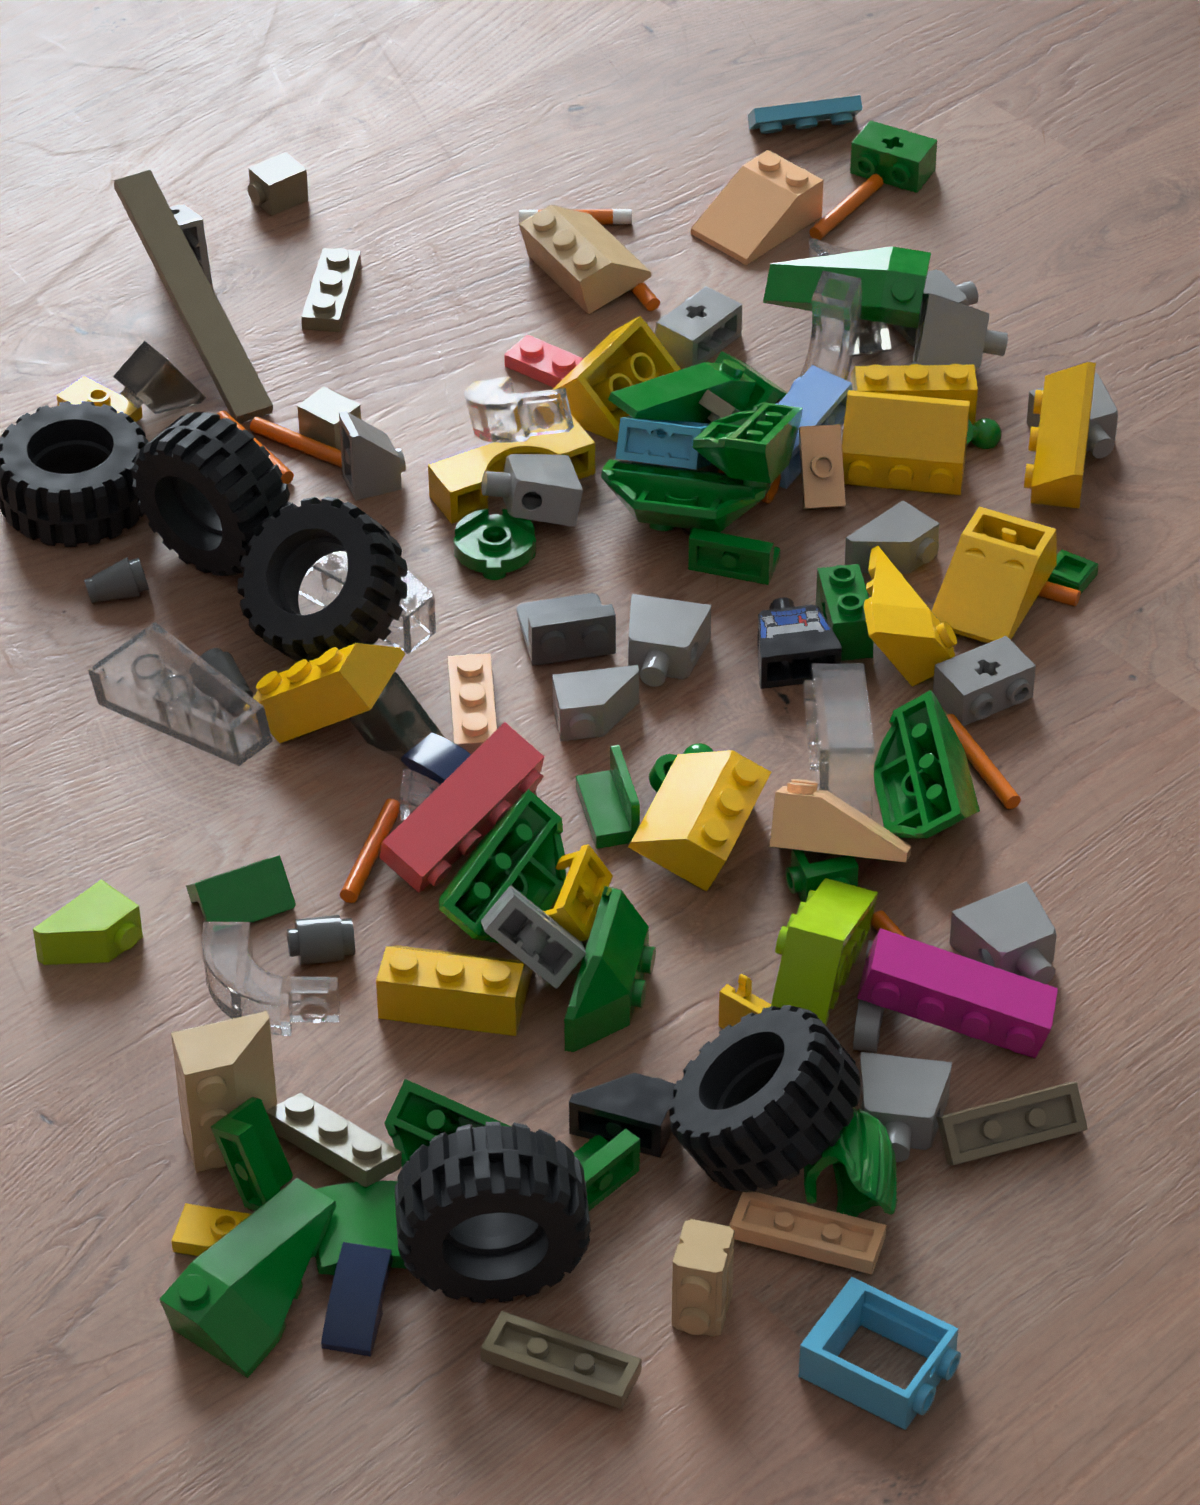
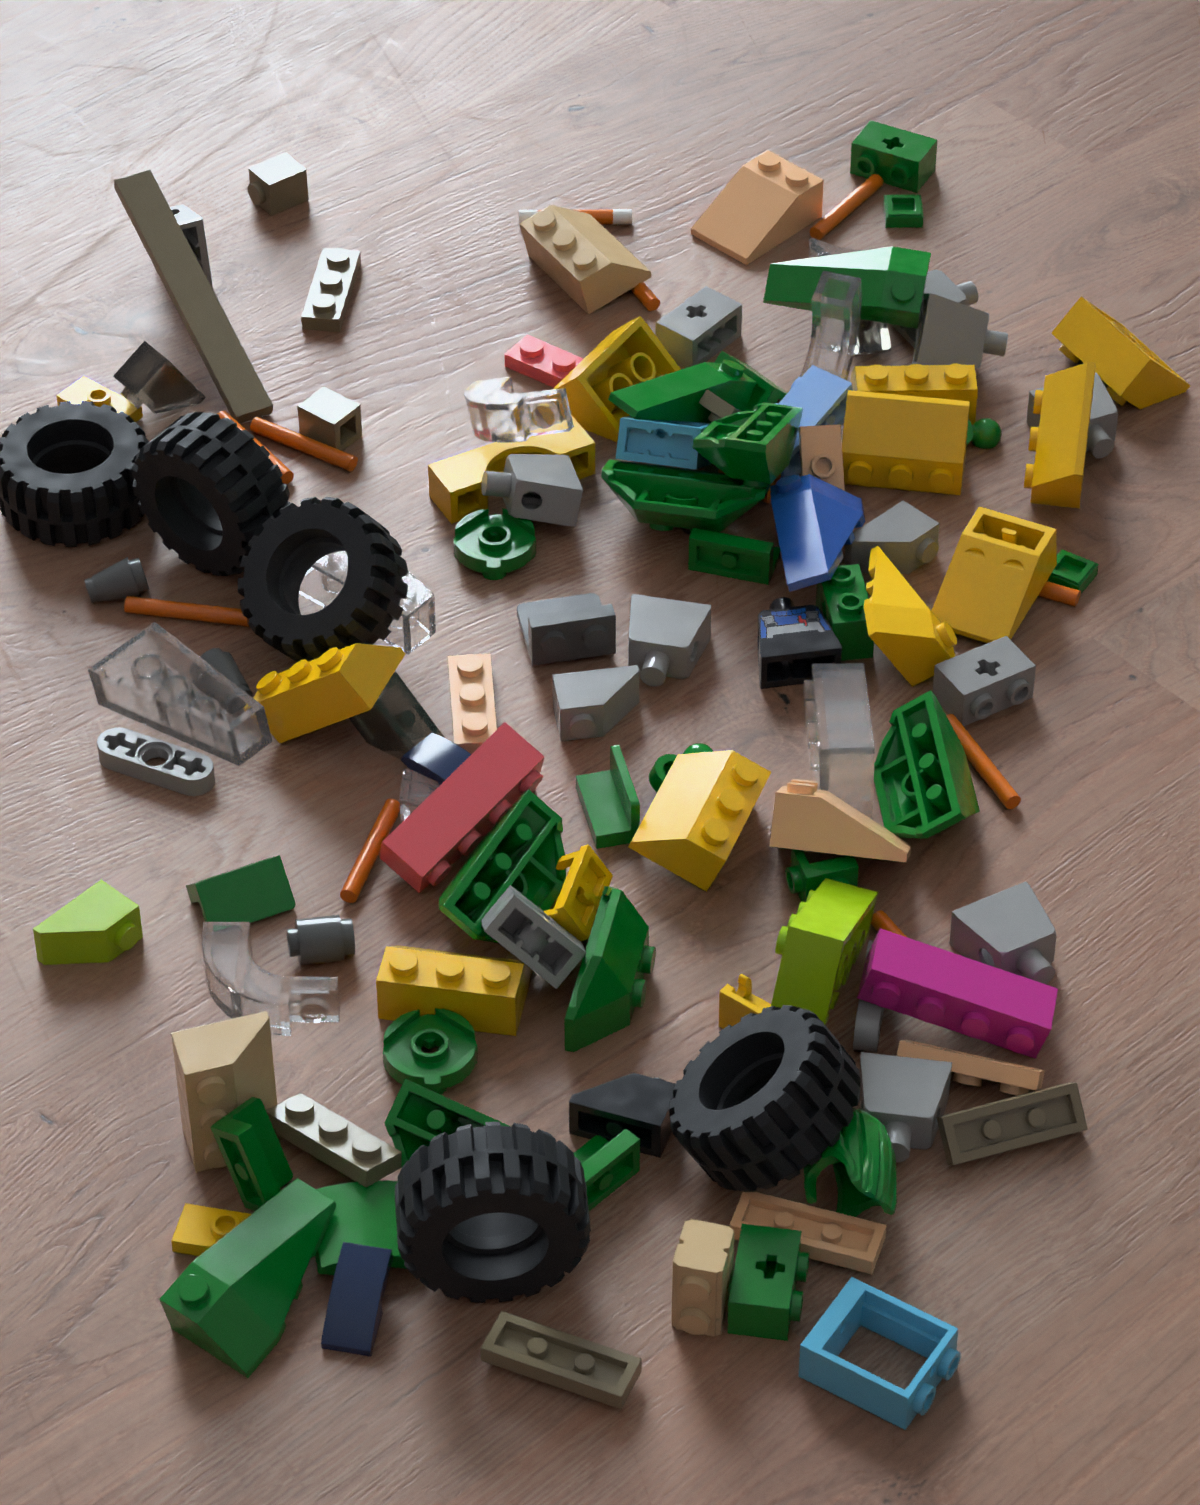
light grey slope [339,411,406,501] -> none
medium azure plate [747,95,863,134] -> none
none -> light grey beam [97,728,215,796]
none -> orange bar [124,596,249,626]
none -> green plate [383,1008,478,1095]
none -> green brick [727,1224,810,1341]
none -> blue wedge [770,474,865,592]
none -> green tile [883,194,924,228]
none -> light nougat plate [897,1039,1045,1096]
none -> yellow slope [1052,296,1191,409]

